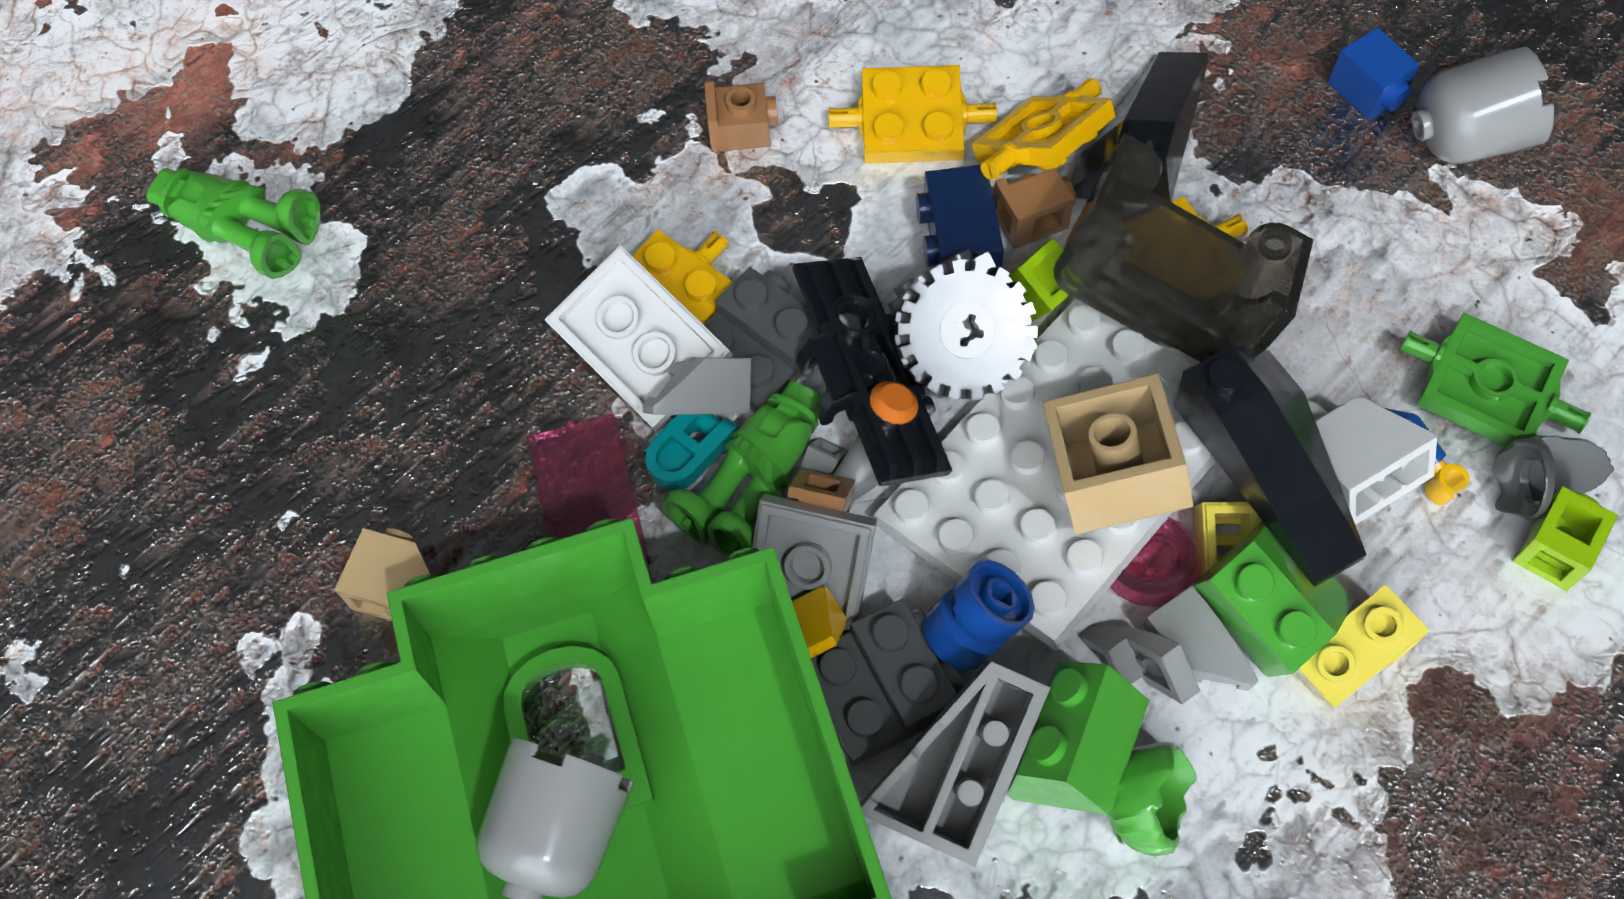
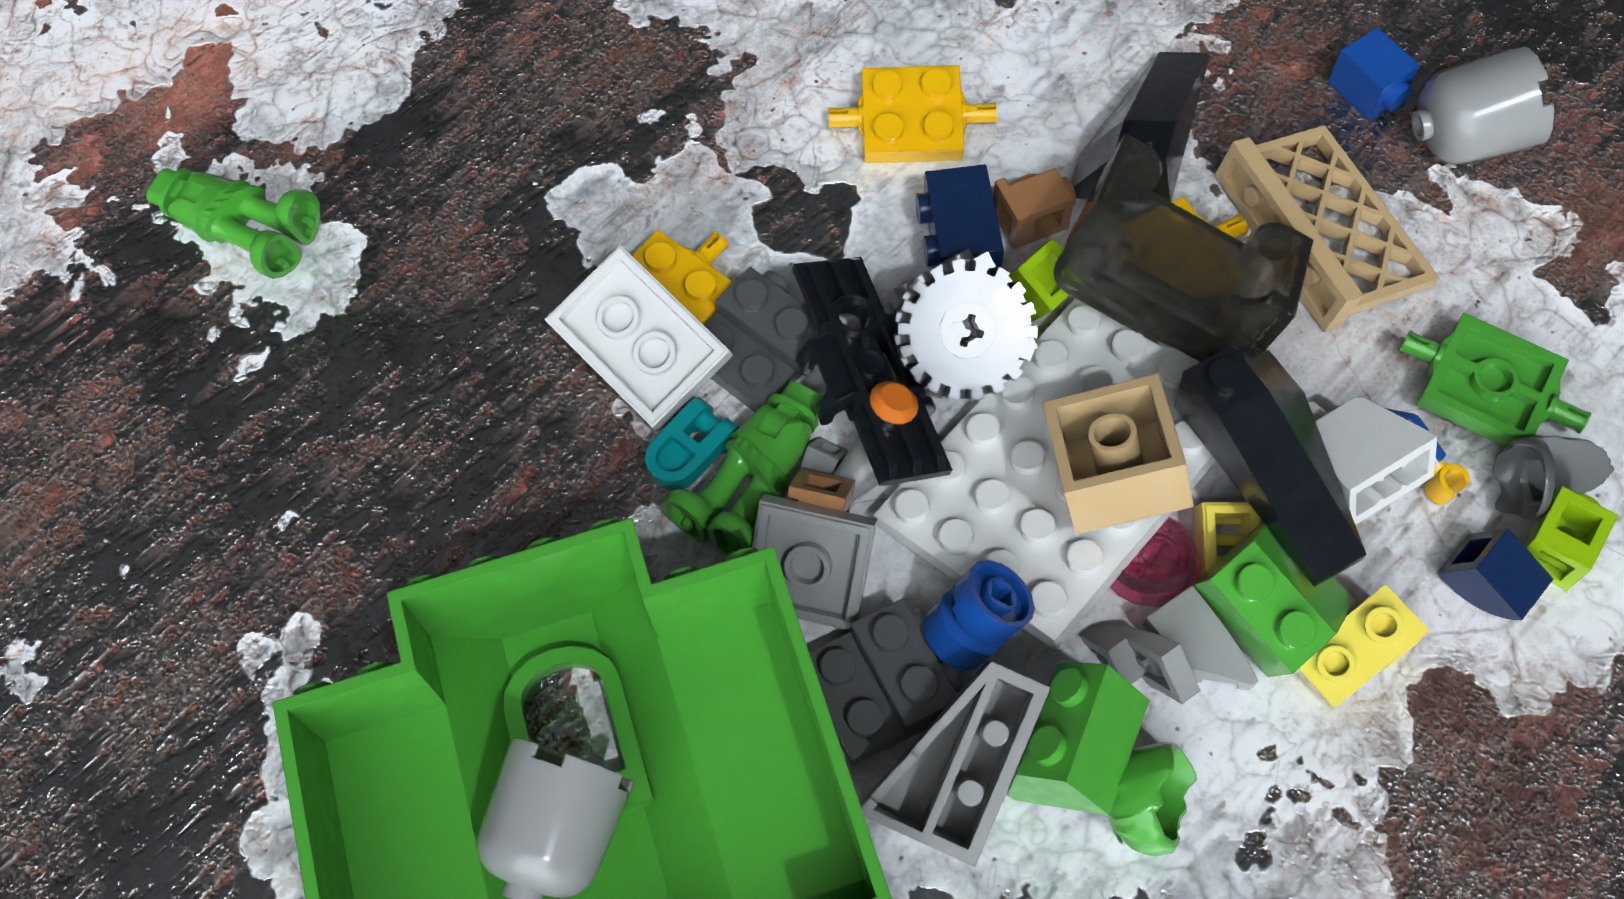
tan slope [334,528,435,621] -> none
clear pink piece [527,414,650,561] -> none
light grey slope [643,357,751,415] -> none
medium nougat brick [704,81,778,152] -> none
yellow slope [792,586,847,658] -> none
yellow plate [971,78,1116,181] -> none
none -> tan fence [1215,125,1440,332]
none -> dark blue brick [1437,528,1554,620]

